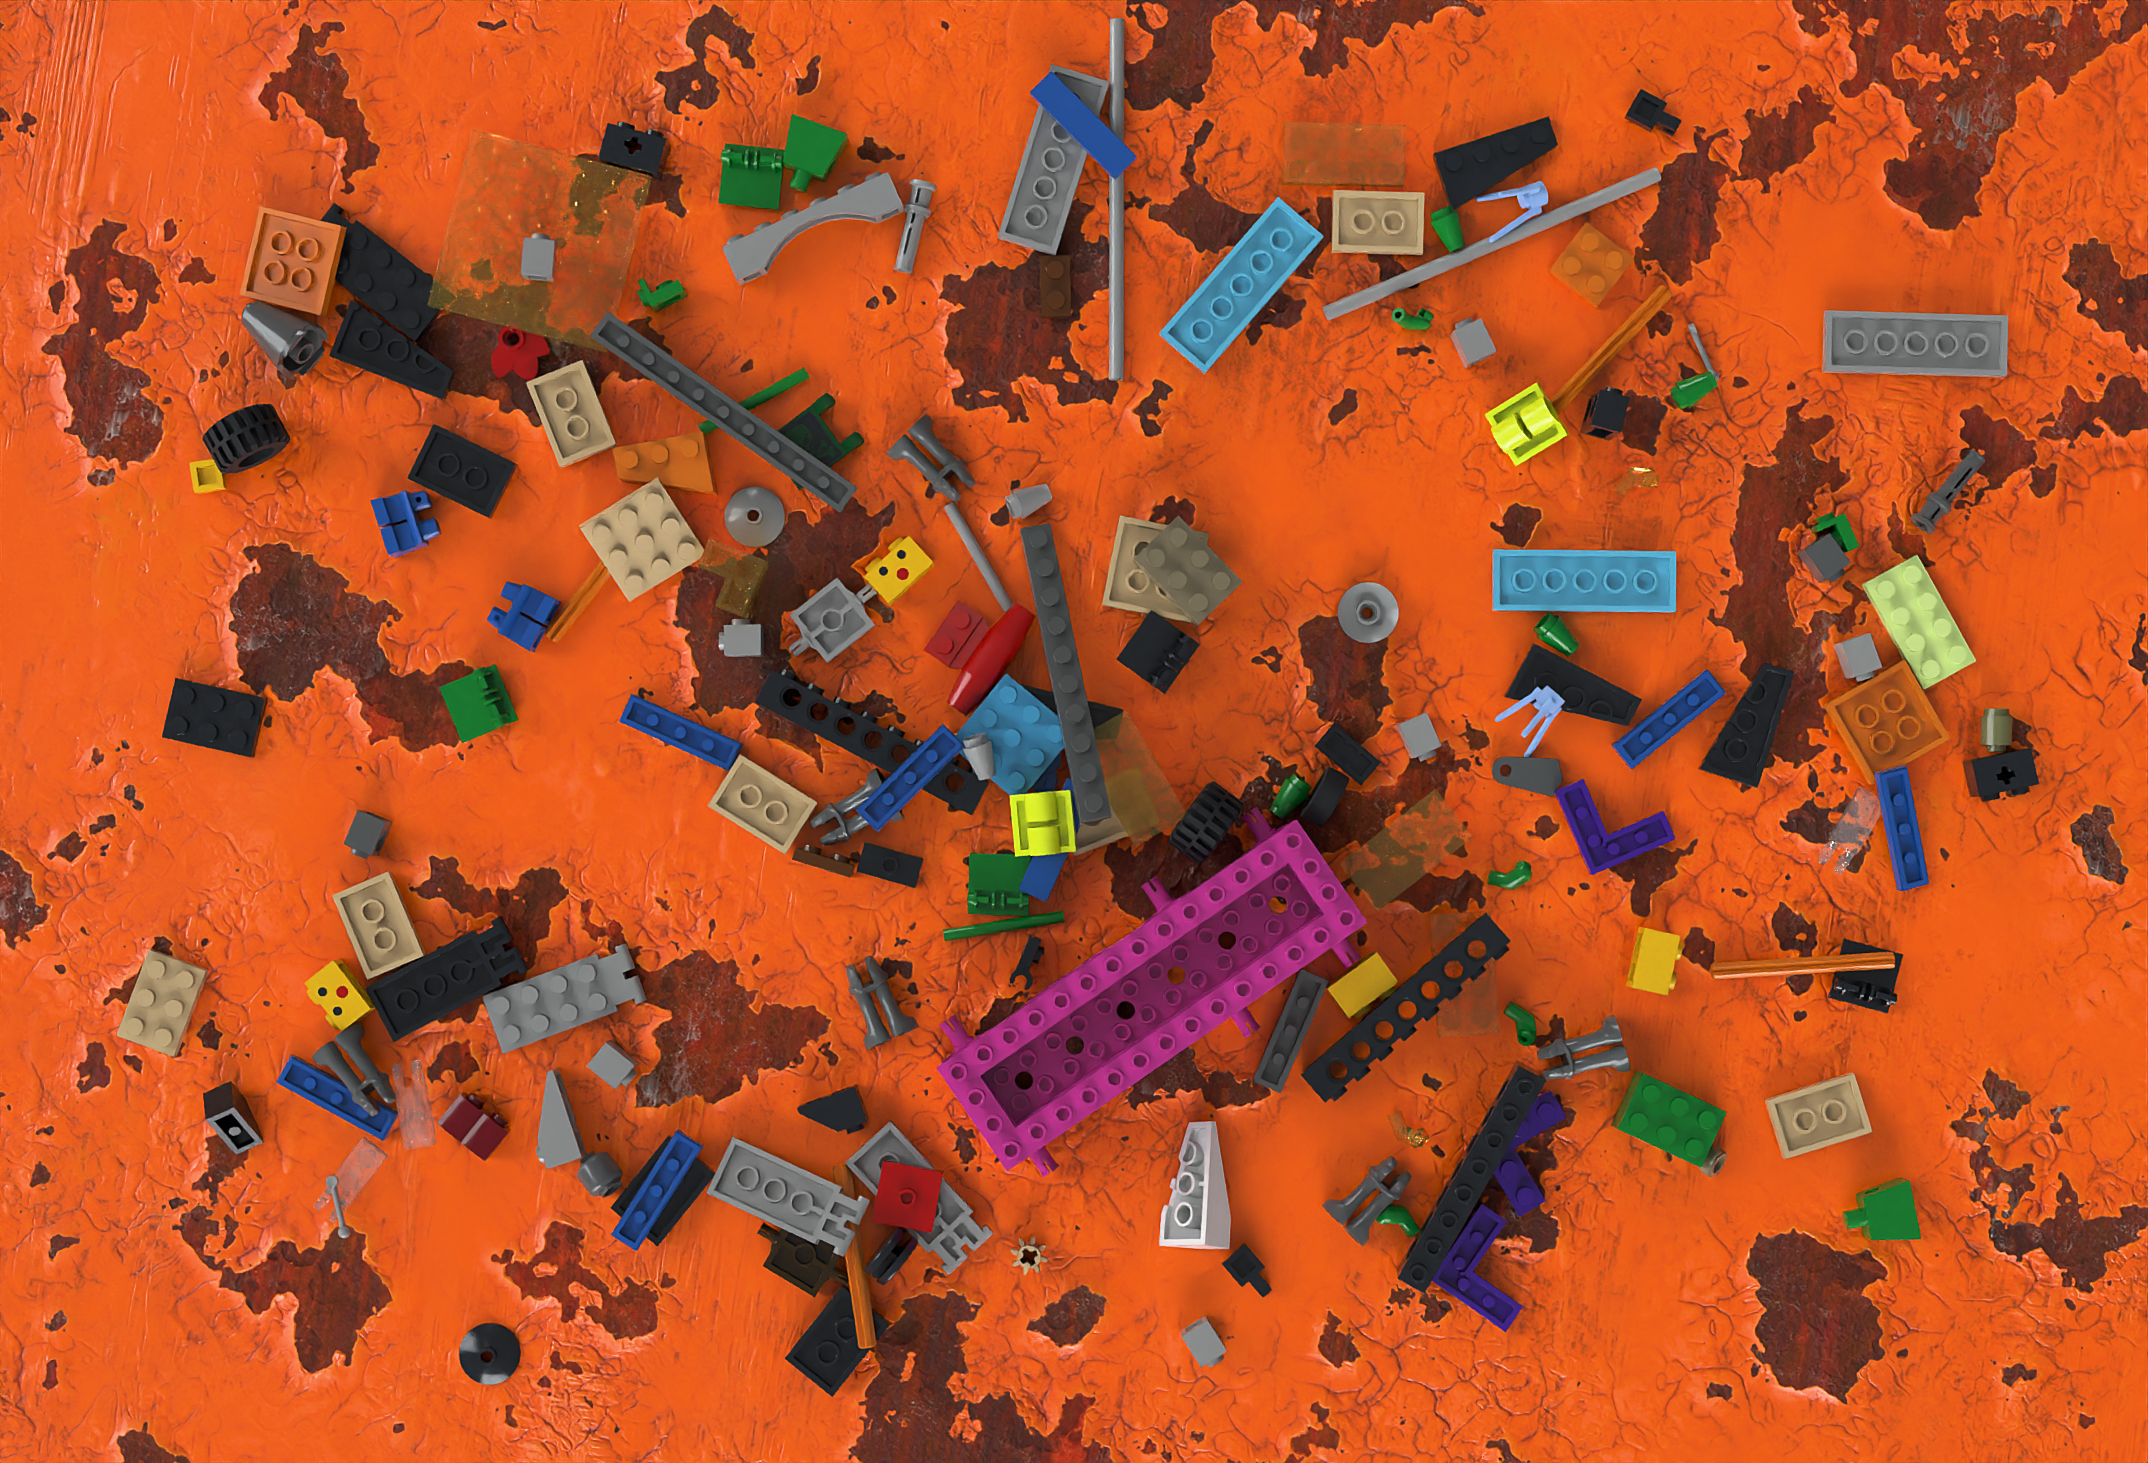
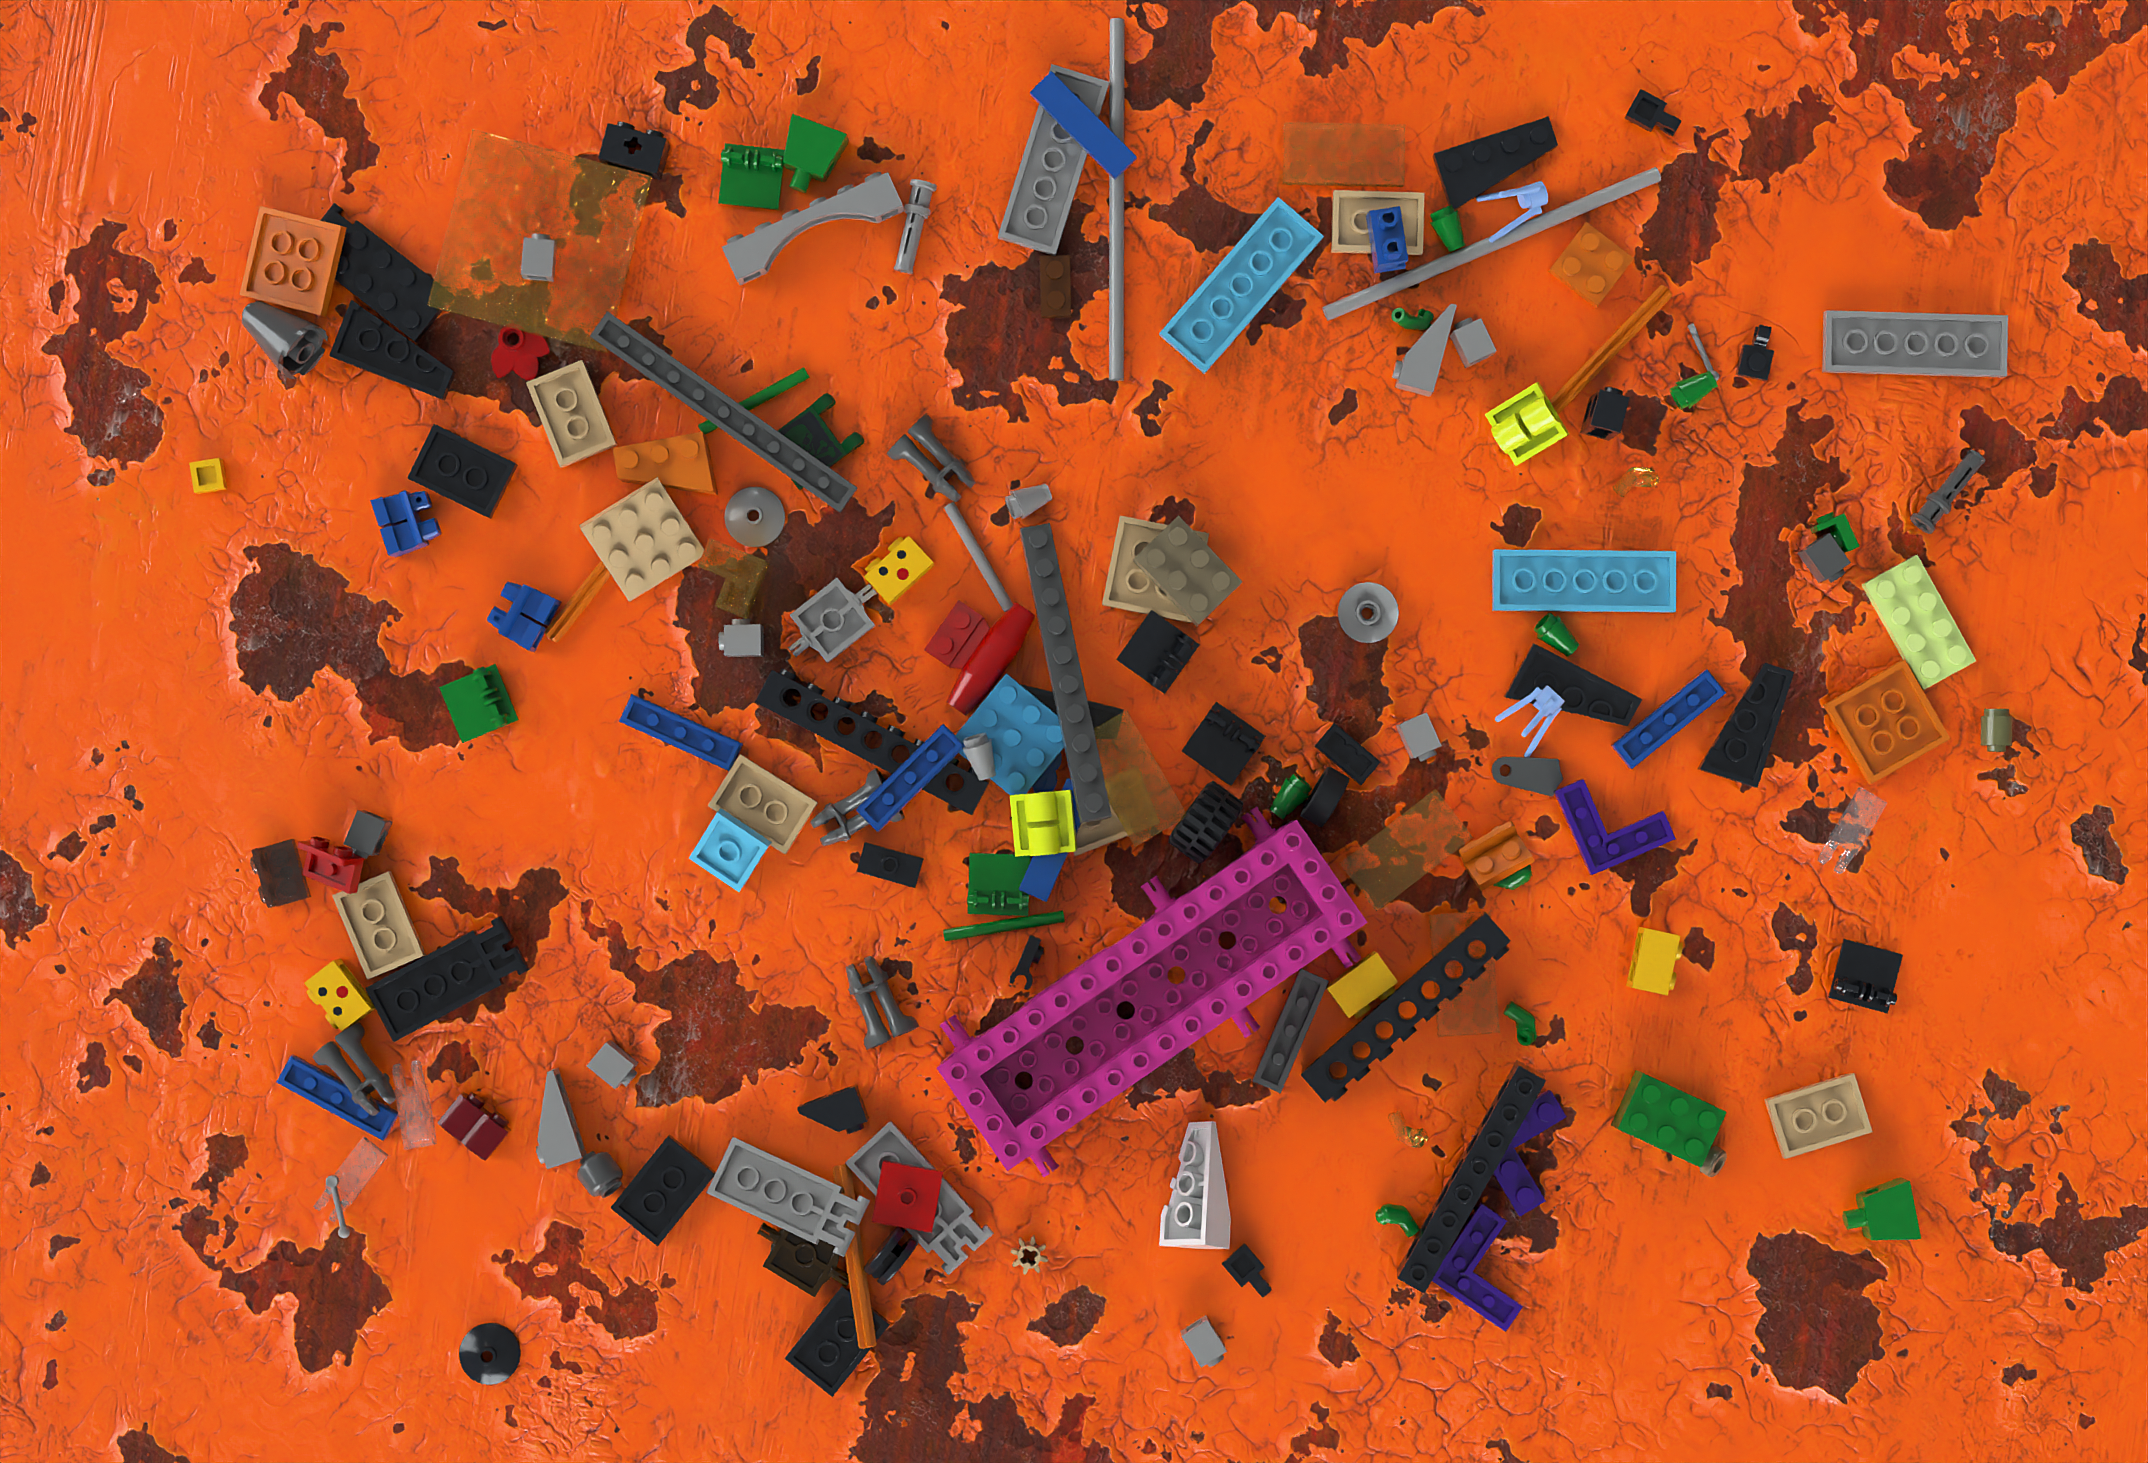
tan plate [116,949,209,1057] -> none
black plate [162,678,268,757] -> none
black tyre [203,404,290,474] -> none
black slope [203,1081,264,1155] -> none
light grey hinge [482,943,647,1053] -> none
blue tile [611,1129,704,1251] -> none
green bracket [637,278,687,313] -> none
reddish brown plate [792,844,856,878] -> none
dark grey piece [1322,1156,1412,1247] -> none
dark grey piece [1537,1015,1631,1080] -> none
orange axle [1710,952,1895,980] -> none
light grey brick [1834,633,1882,682] -> none
blue tile [1874,765,1929,891] -> none
black brick [1962,748,2039,802] -> none
none -> clear smoke bracket [250,839,311,908]
none -> red bracket [297,836,364,894]
none -> medium azure plate [689,808,772,892]
none -> black hinge [1182,702,1266,786]
none -> blue hips [1366,206,1408,273]
none -> light grey slope [1392,303,1457,397]
none -> orange bracket [1459,821,1534,891]
none -> black plate [1735,325,1774,382]

